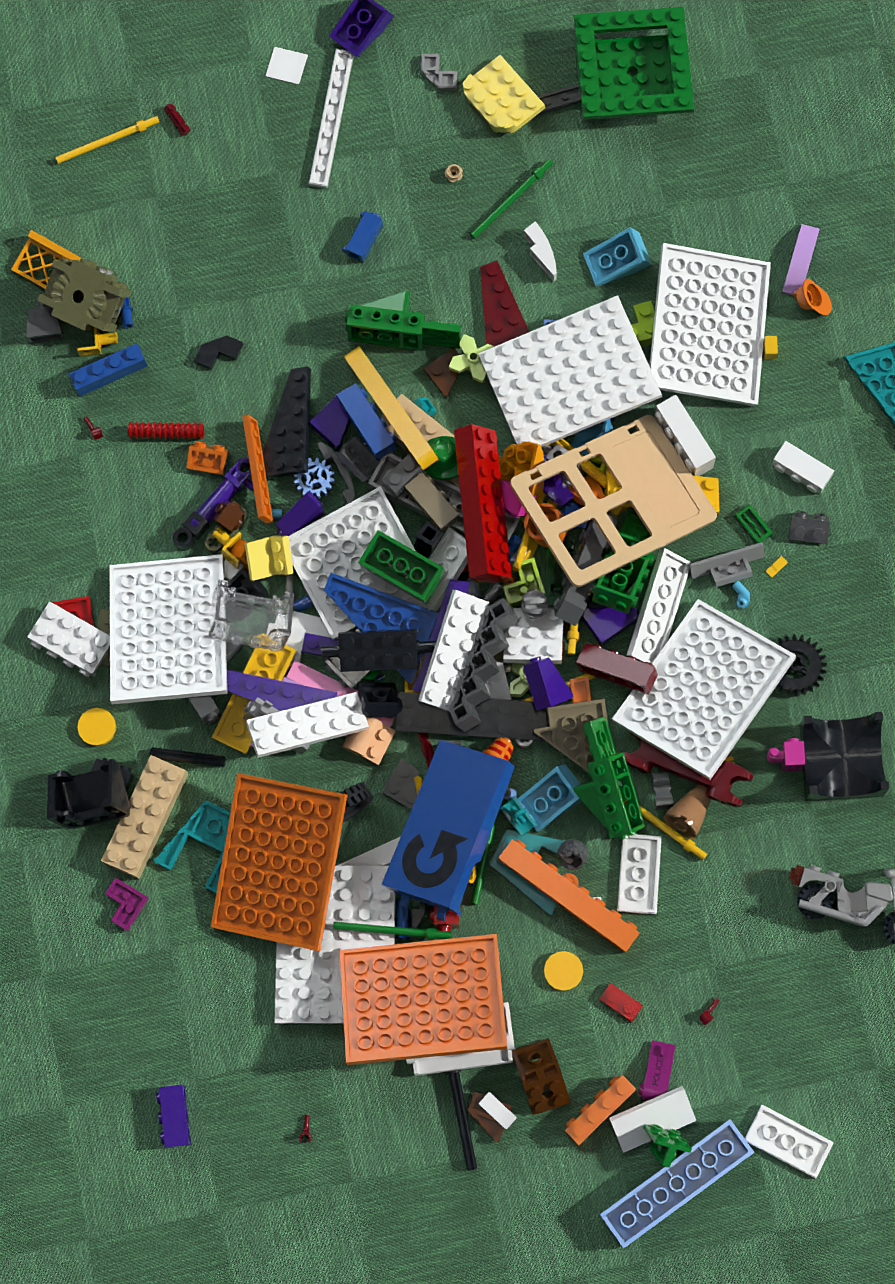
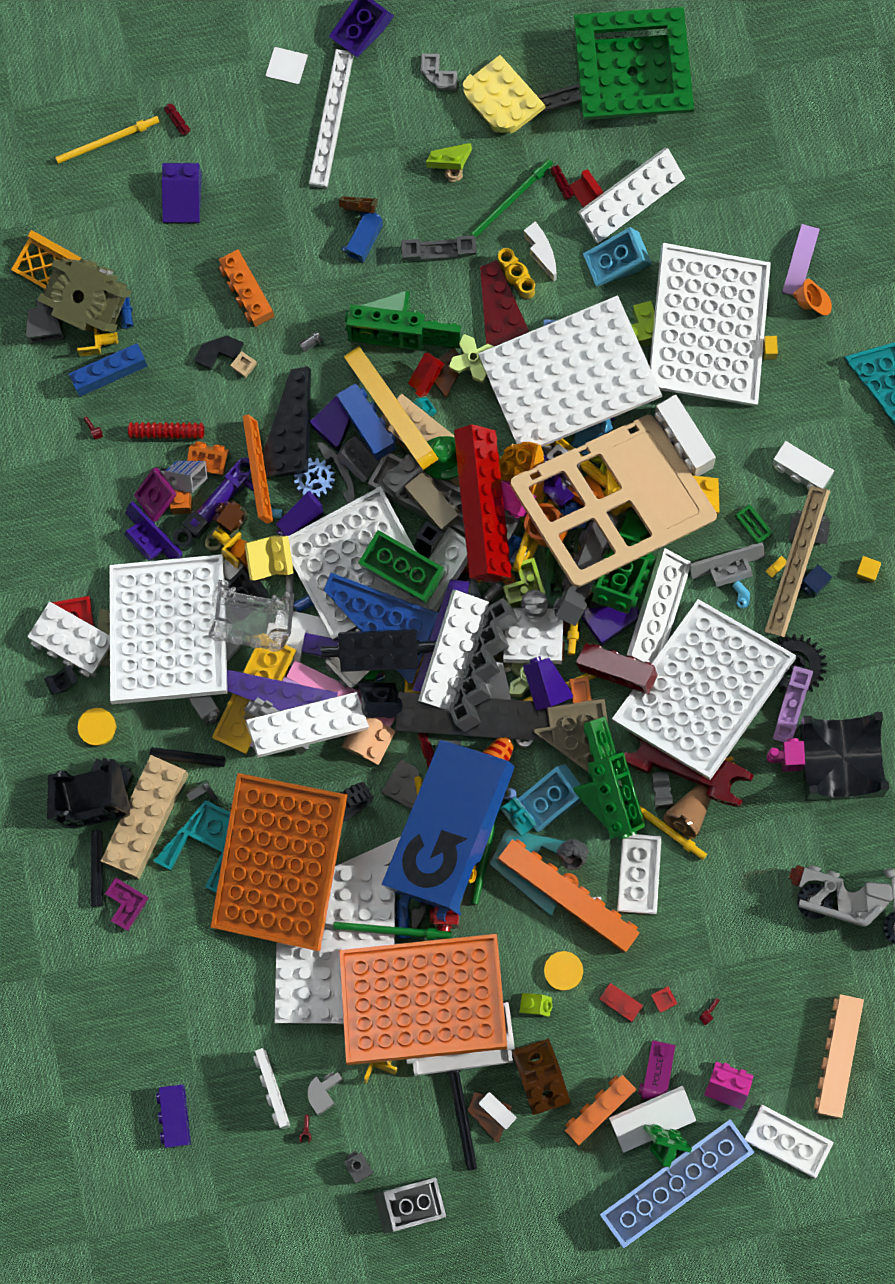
none -> black bracket [44,665,78,695]
none -> black axle [91,830,103,908]
none -> dark purple bracket [124,501,183,561]
none -> magenta plate [134,468,177,522]
none -> light grey torso [160,461,208,493]
none -> dark purple slope [162,163,202,223]
none -> orange brick [168,490,192,515]
none -> dark grey tile [186,780,218,801]
none -> orange brick [218,249,274,327]
none -> tan plate [230,351,257,378]
none -> white plate [253,1048,291,1129]
none -> flat silver pin [298,331,323,352]
none -> light grey brick [308,1072,343,1115]
none -> reddish brown wing [339,196,378,213]
none -> dark grey brick [344,1151,374,1184]
none -> yellow bracket [364,1061,397,1084]
none -> dark grey slope [374,1177,446,1233]
none -> dark grey slope [401,235,477,261]
none -> red panel [408,352,445,397]
none -> lime wing [426,143,472,170]
none -> yellow piece [498,248,535,299]
none -> lime bracket [519,993,552,1017]
none -> dark red axle [550,165,573,200]
none -> red panel [569,169,604,208]
none -> white plate [578,147,685,243]
none -> red plate [651,986,678,1013]
none -> dark pink brick [704,1061,754,1110]
none -> tan plate [765,486,830,637]
none -> lavender slope [773,666,813,742]
none -> dark blue brick [801,565,832,598]
none -> light nougat brick [814,994,864,1119]
none -> yellow piece [856,556,881,583]

